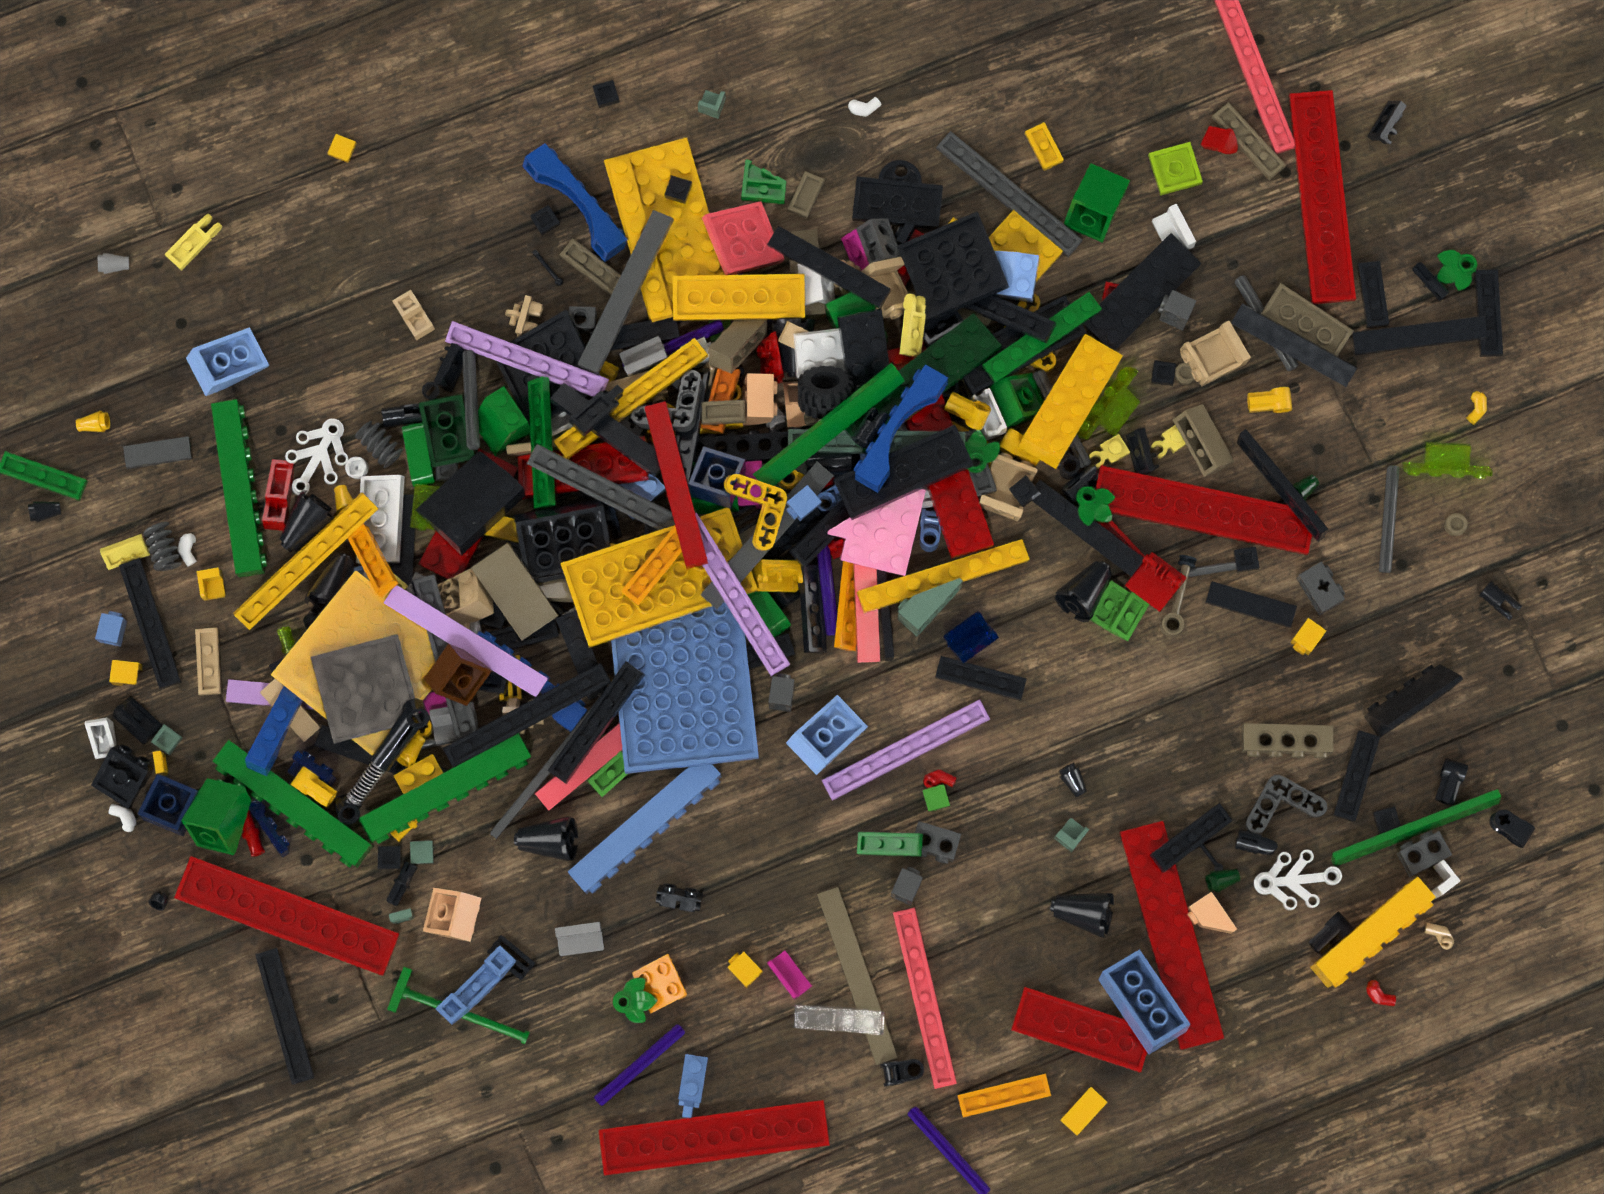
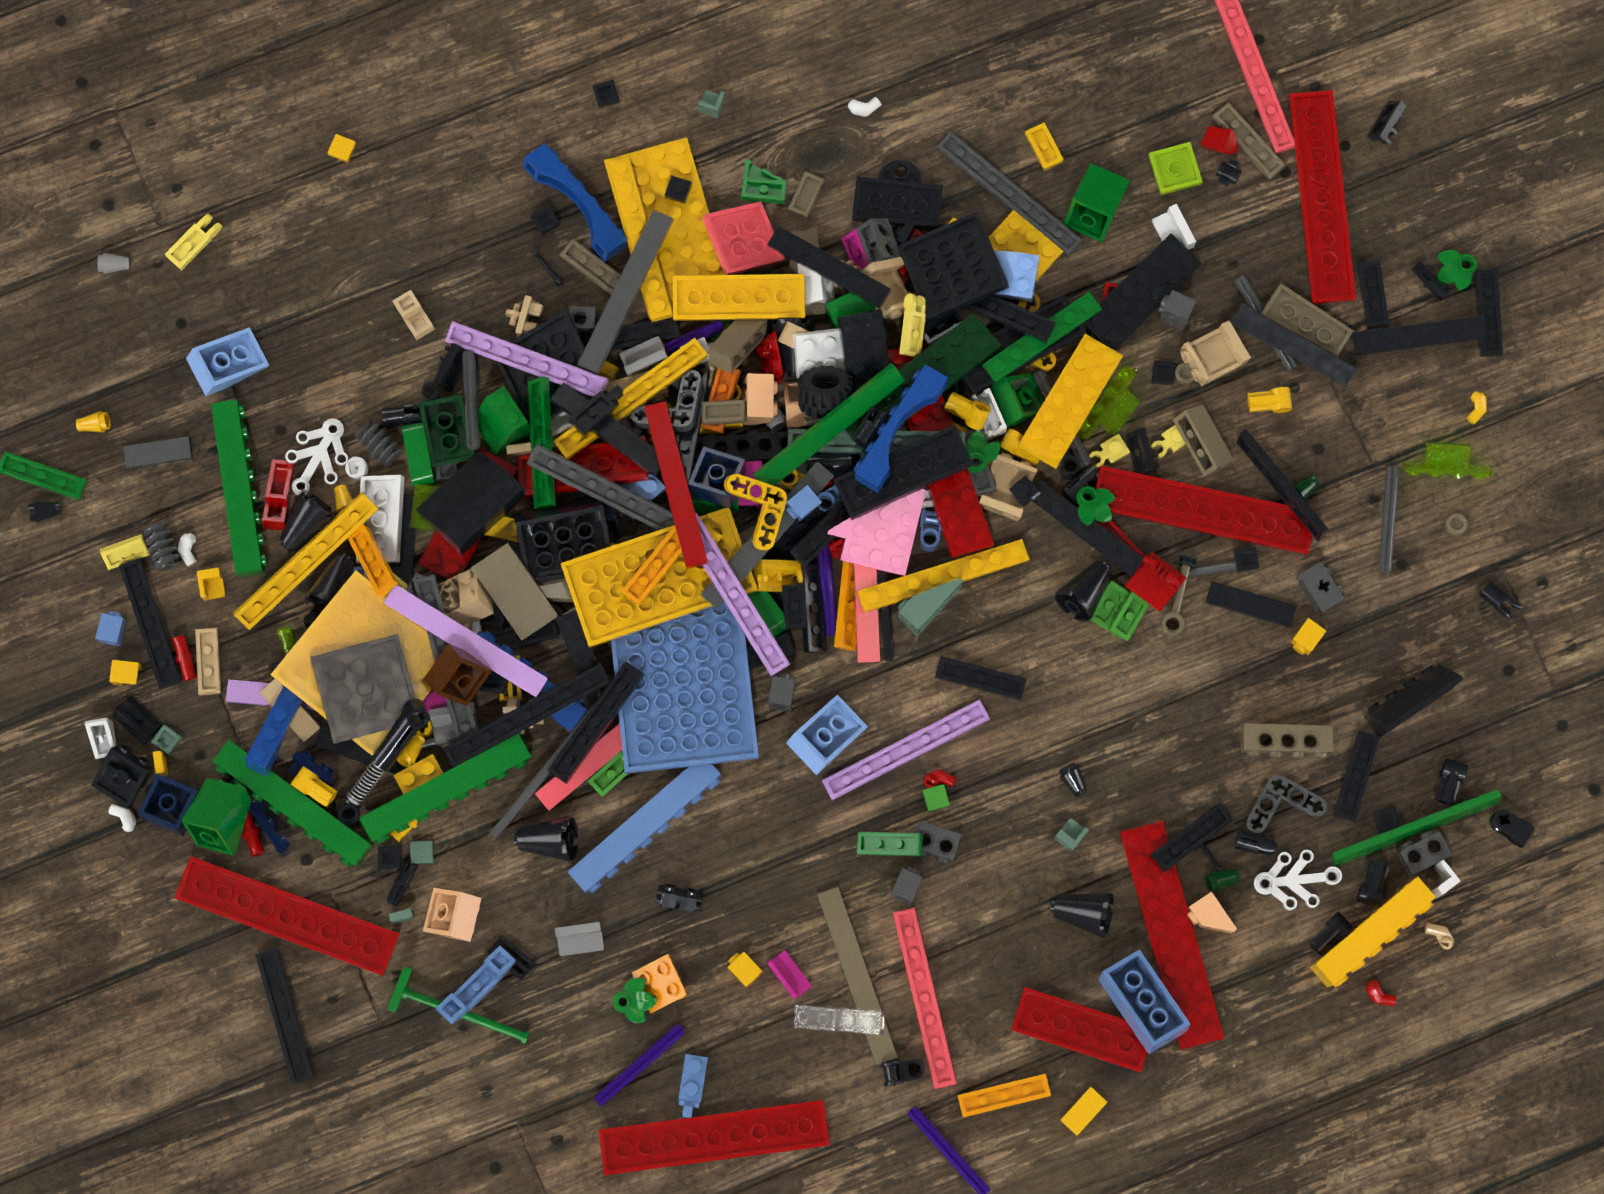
black hinge [148,891,169,911] -> none
clear blue bracket [943,611,999,663] -> none
none -> red pin [172,635,198,681]
none -> black plate [782,583,808,631]
none -> black gear [1215,159,1242,187]
none -> black piece [1356,860,1389,908]

